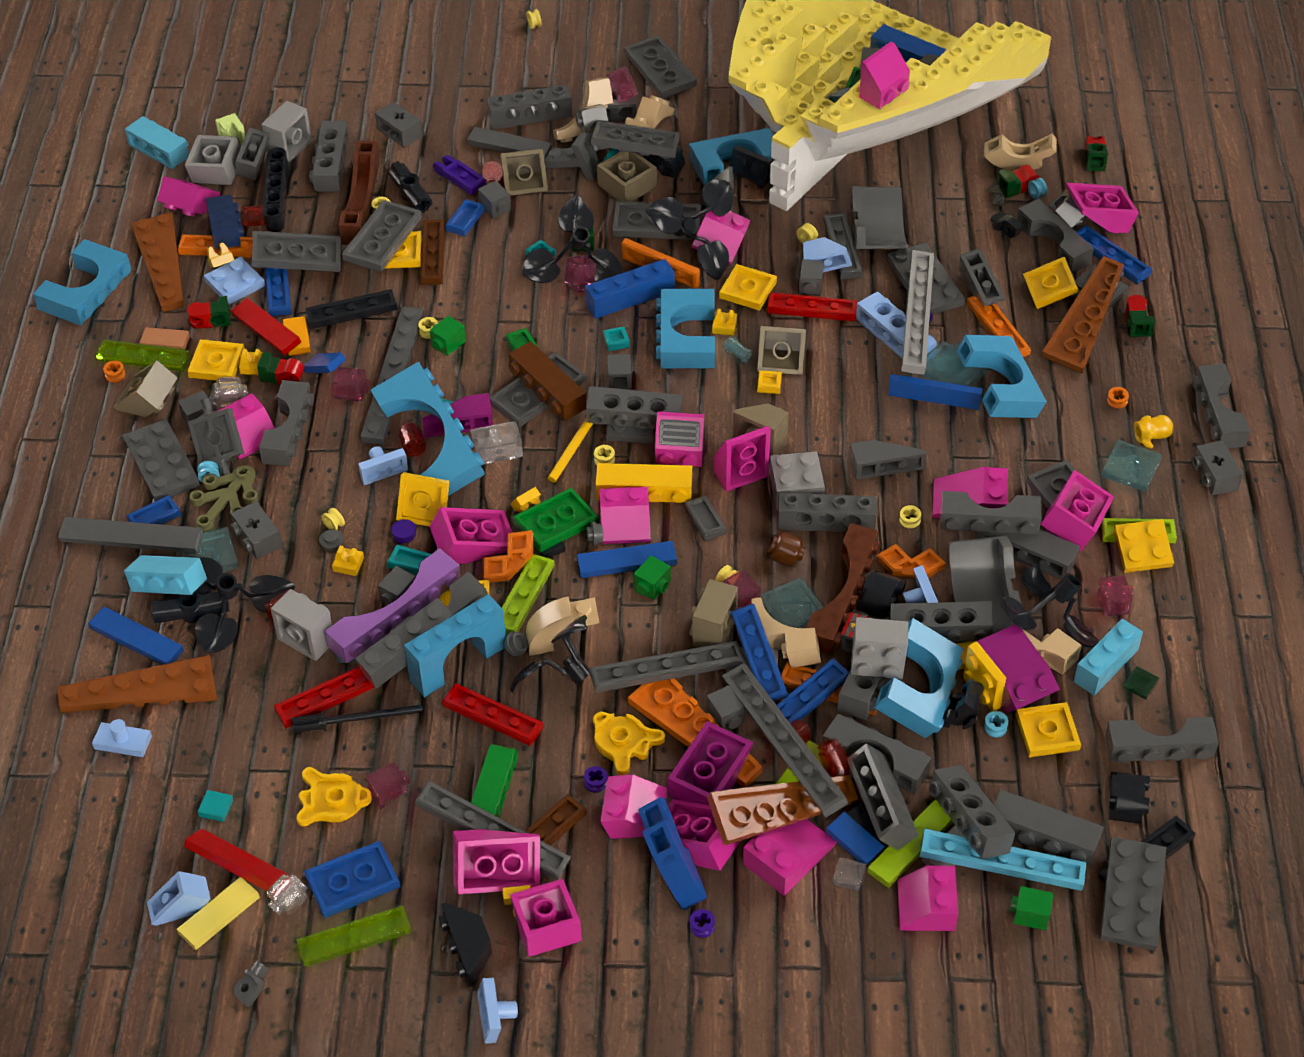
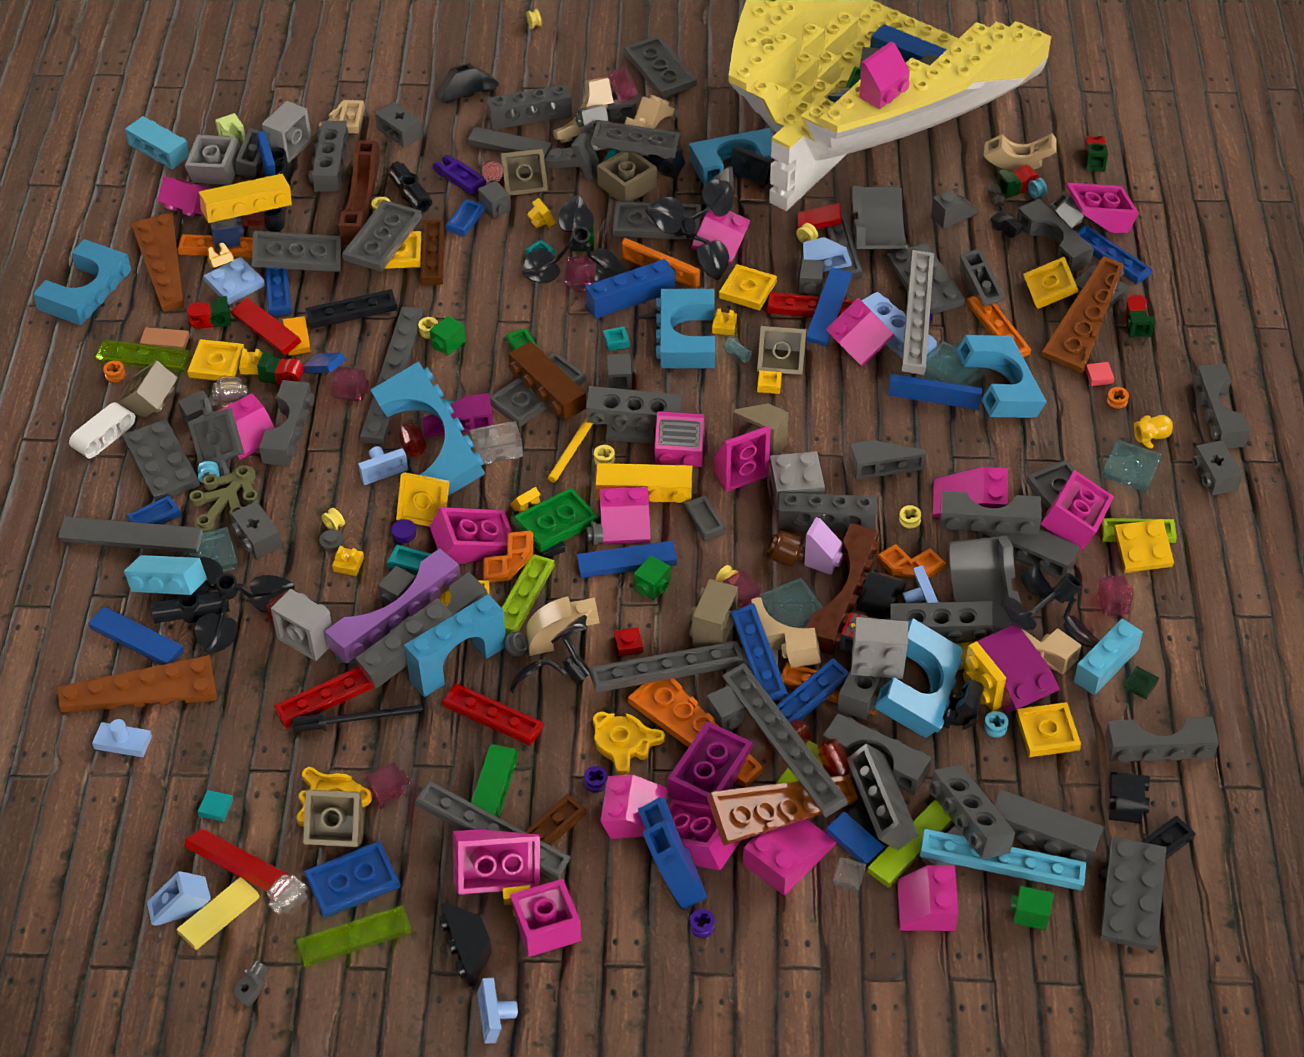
none -> white beam [69,402,135,458]
none -> yellow brick [199,174,292,223]
none -> blue tile [257,131,275,177]
none -> dark tan slope [303,790,364,847]
none -> tan wing [319,100,365,134]
none -> black slope [436,63,499,103]
none -> yellow tile [527,198,556,228]
none -> red plate [614,627,643,656]
none -> red tile [798,203,842,229]
none -> lavender slope [804,517,844,575]
none -> blue tile [806,267,852,346]
none -> dark pink slope [826,298,895,367]
none -> dark grey slope [931,190,978,229]
none -> coral tile [1085,362,1114,386]

